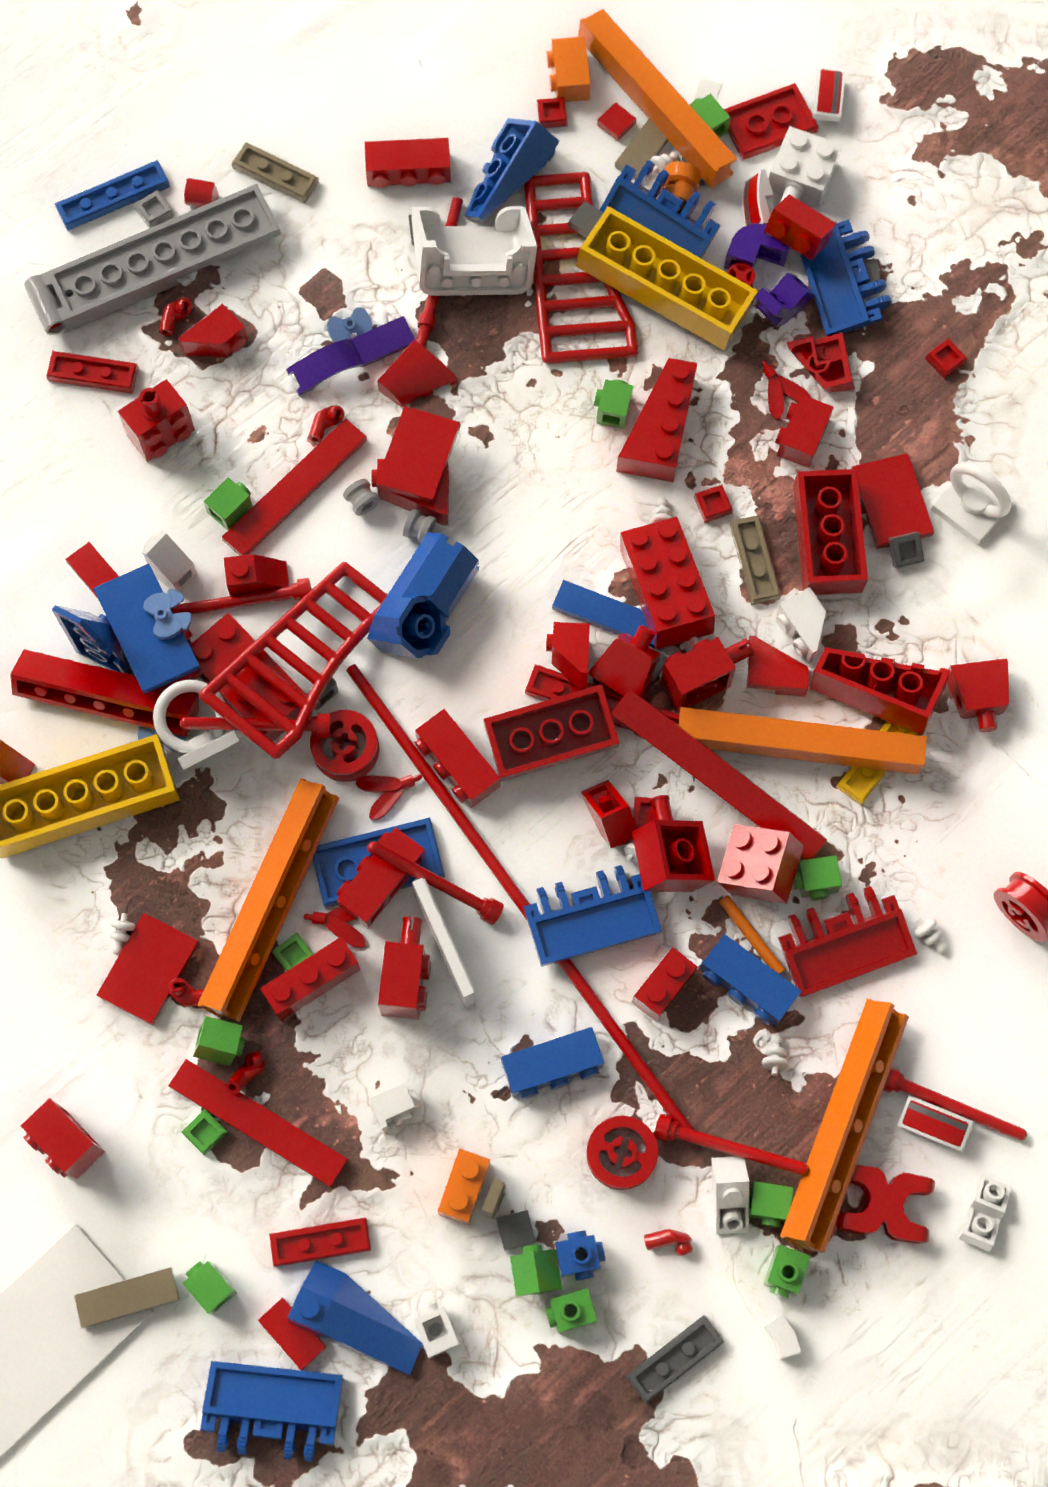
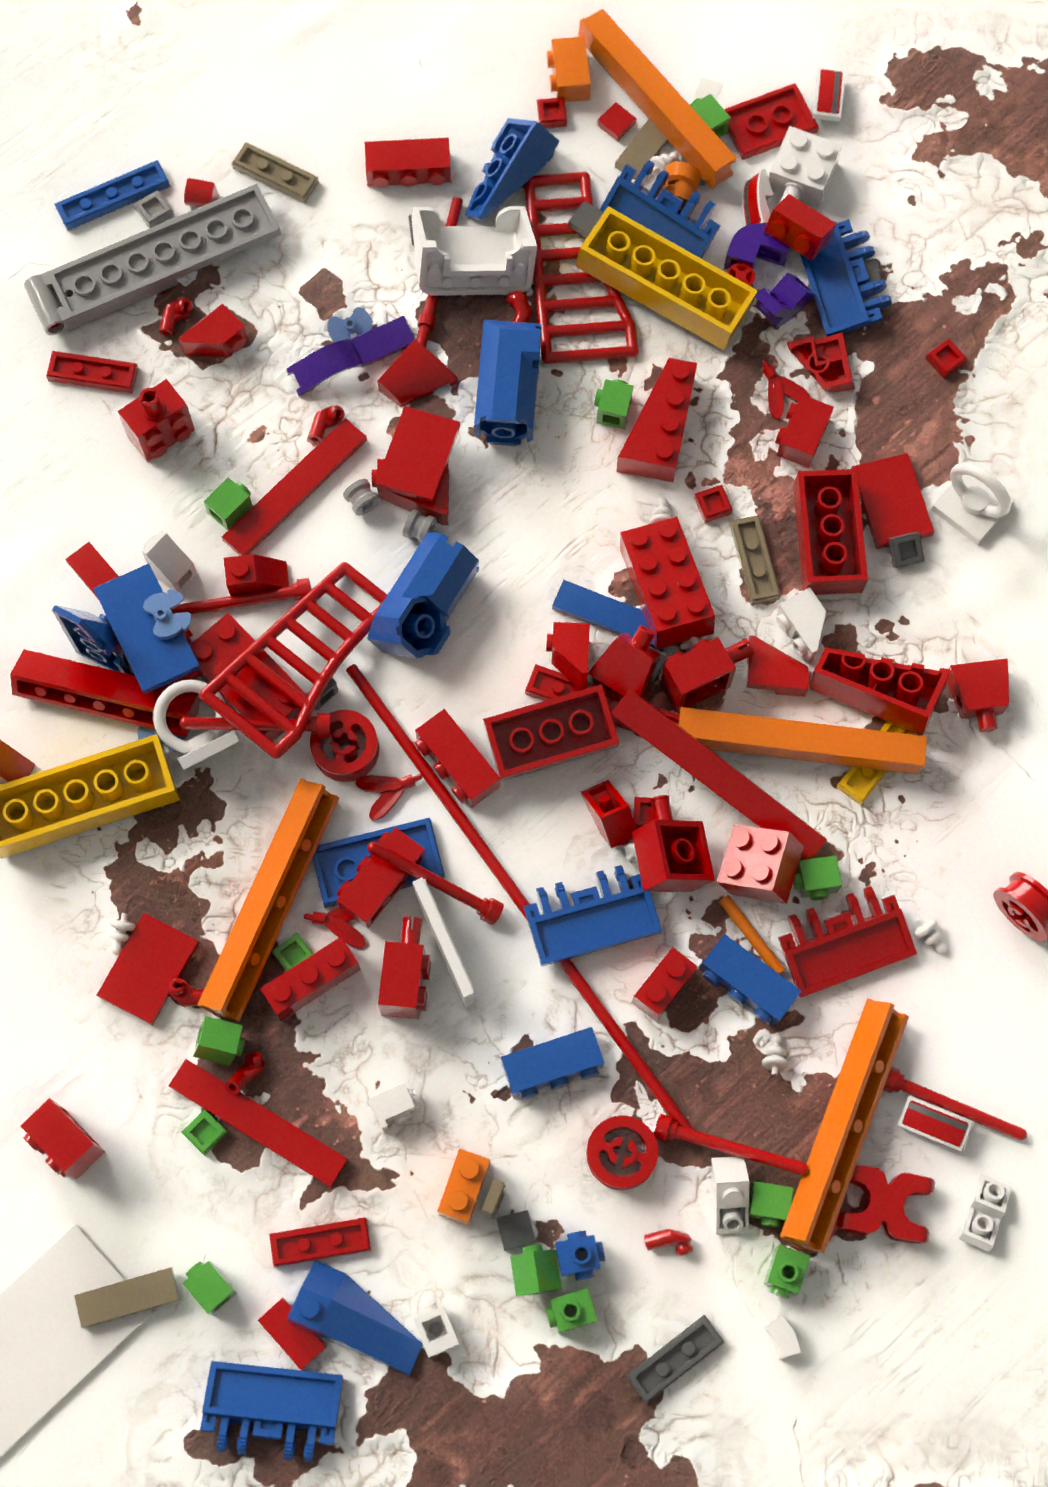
none -> blue brick [474,320,542,446]
none -> red arm [507,290,532,323]

